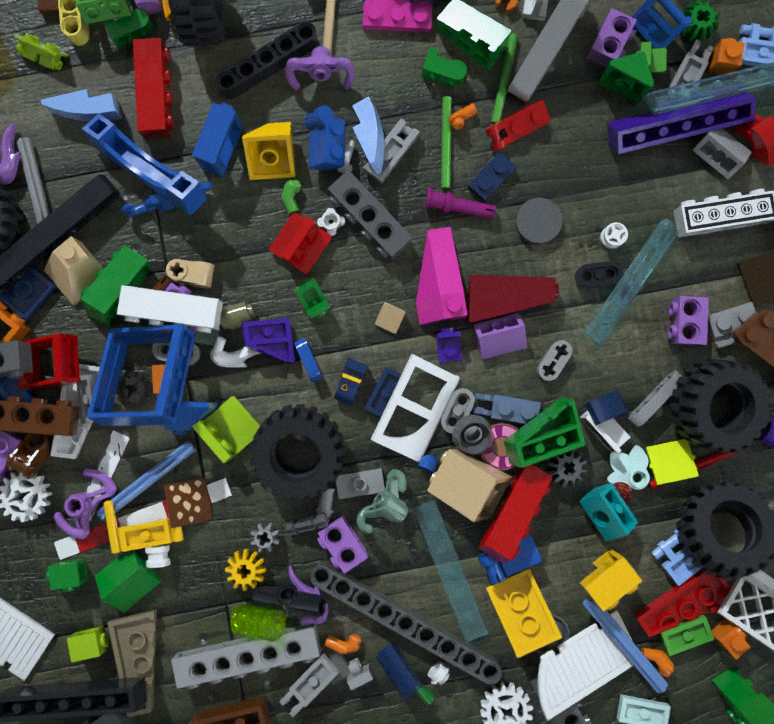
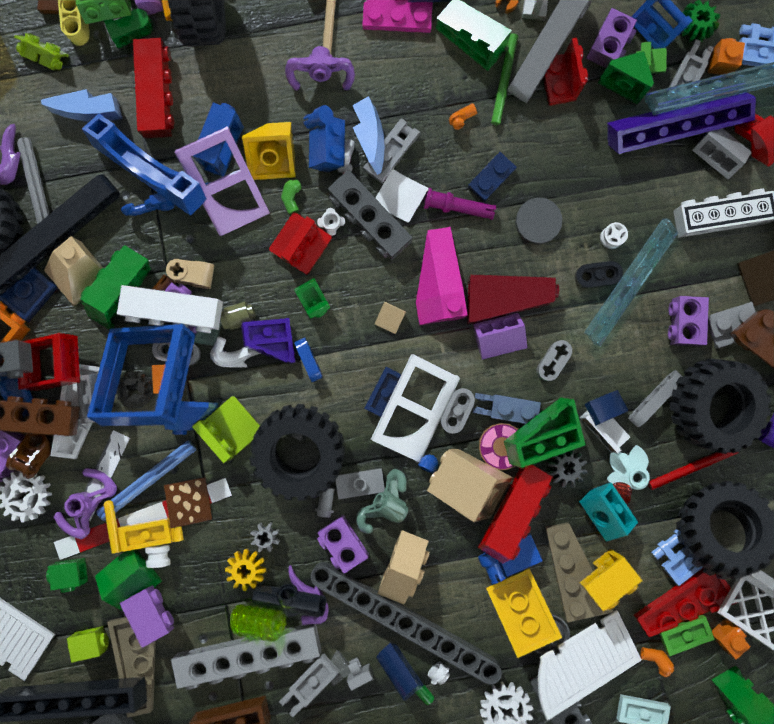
black beam [216,21,318,99] -> none
dark grey axle [285,513,330,536] -> none
orange arm [325,634,362,654] -> none
dark blue leg [334,358,368,406] -> none
clear light blue tile [413,499,488,643] -> none
green leg [422,47,467,87] -> none
dark purple bracket [436,328,462,363] -> none
bright green bar [441,96,452,190] -> none
dark grey hat [452,415,492,455] -> none
red plate [485,100,551,151] -> none
medium blue axle [583,596,668,693] -> none
neon yellow piece [646,439,699,485] -> none
none -> medium lavender brick [120,585,174,648]
none -> lavender window [175,127,270,236]
none -> white sticker [376,169,428,222]
none -> tan brick [377,531,429,604]
none -> red bracket [543,38,588,106]
none -> dark tan wing [544,522,614,623]

